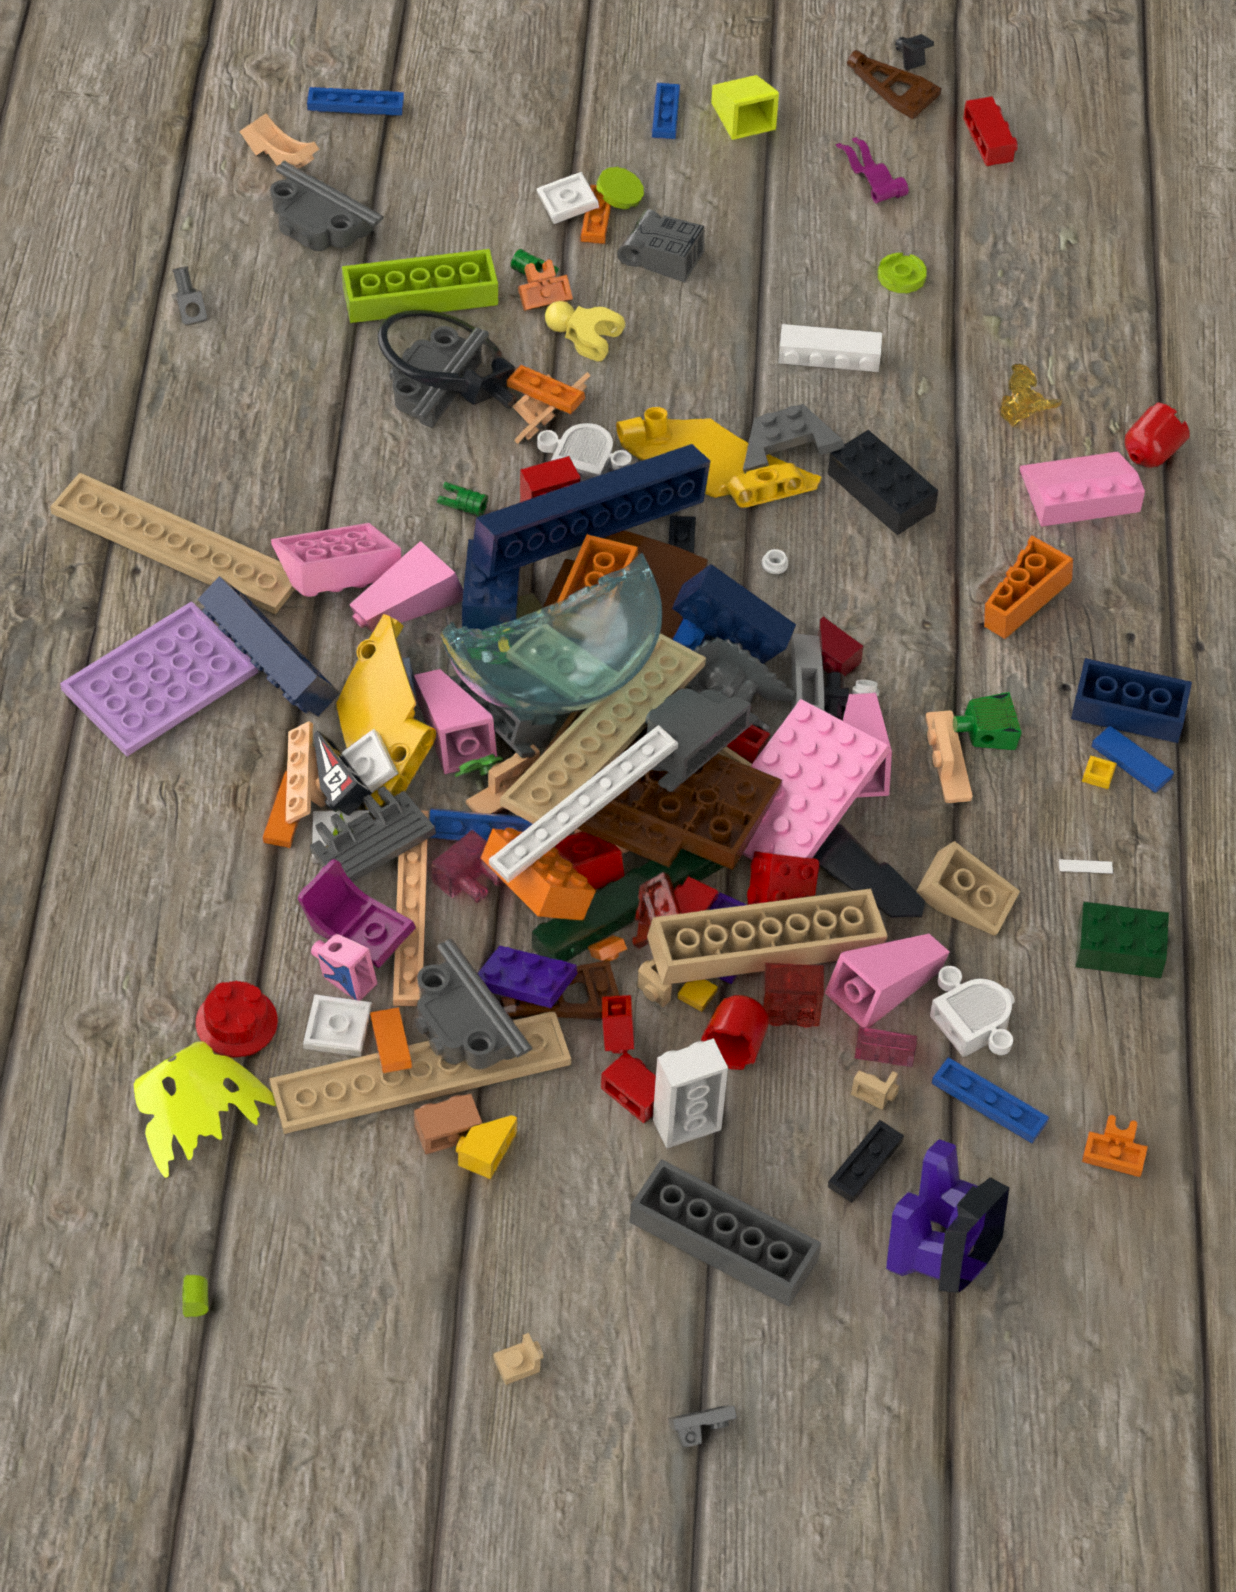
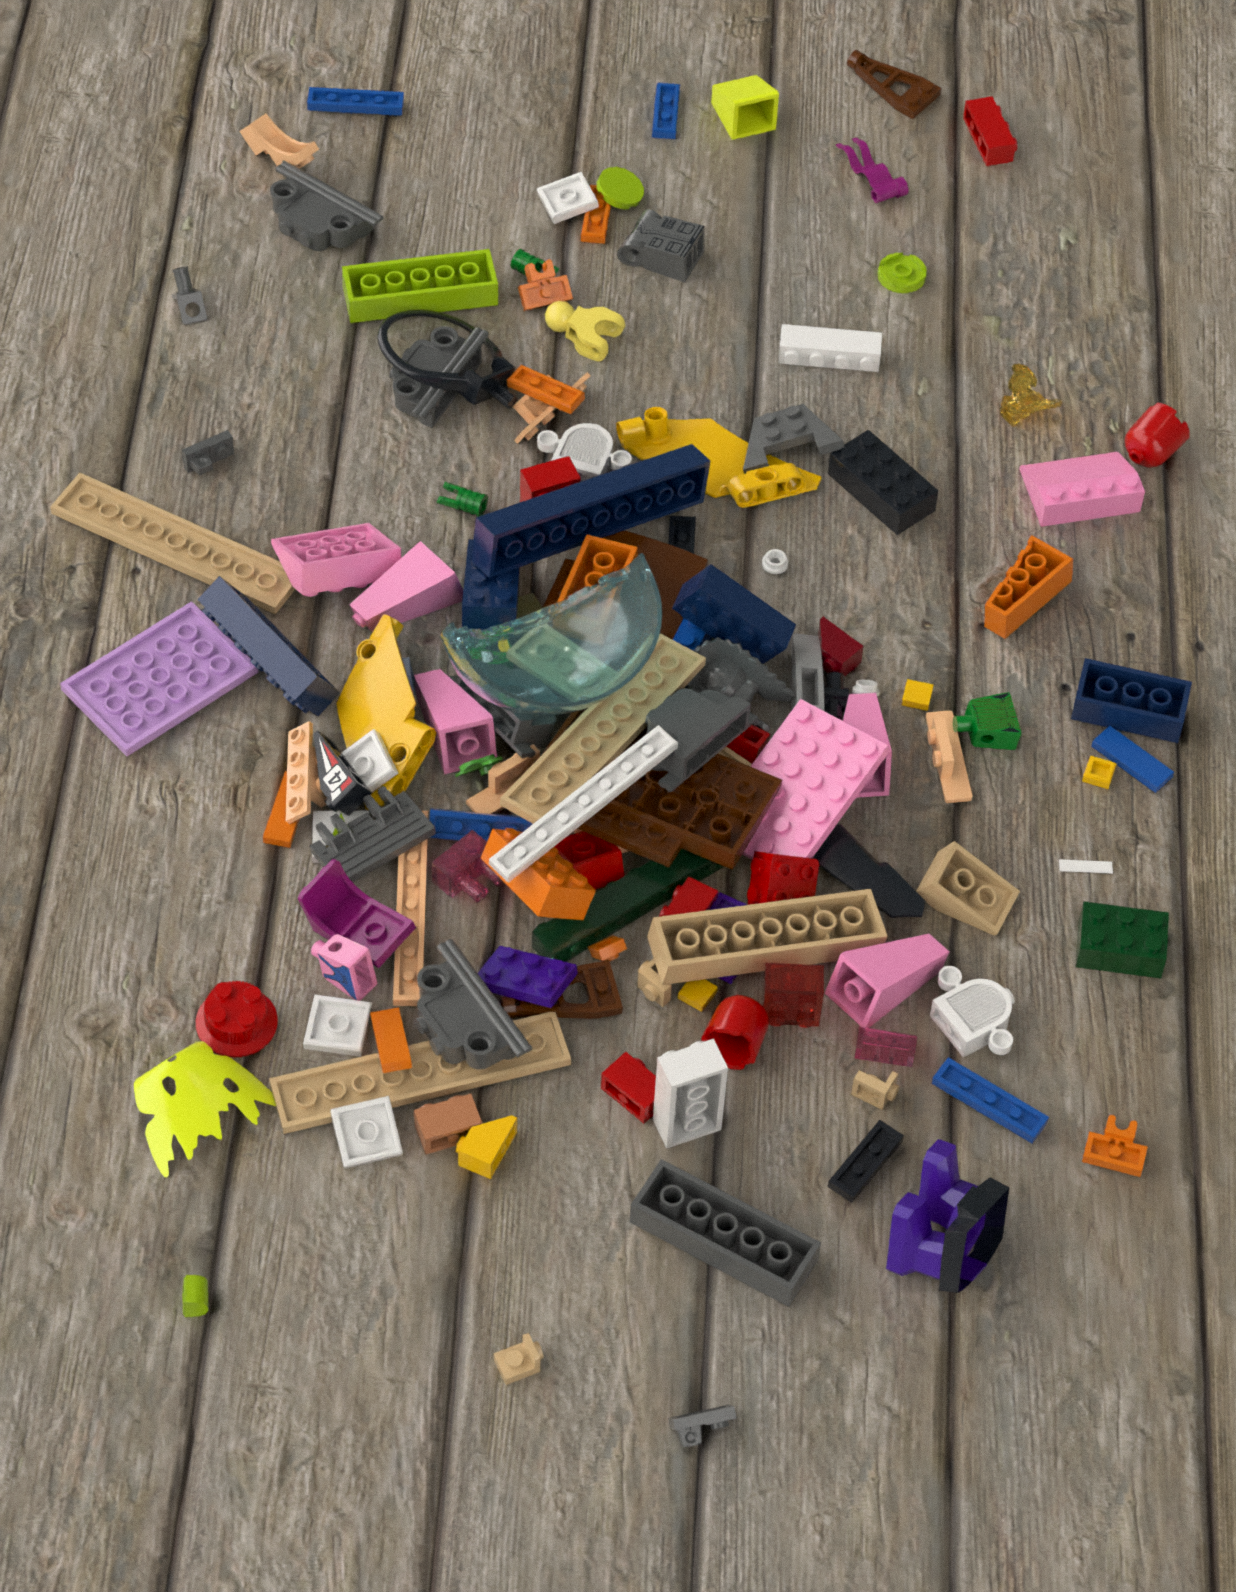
red brick [602,995,634,1054] -> none
clear red wing [632,872,682,949] -> none
black bracket [895,34,934,70] -> none
none -> dark grey hinge [182,430,234,475]
none -> white tile [330,1096,403,1169]
none -> yellow tile [901,679,934,711]

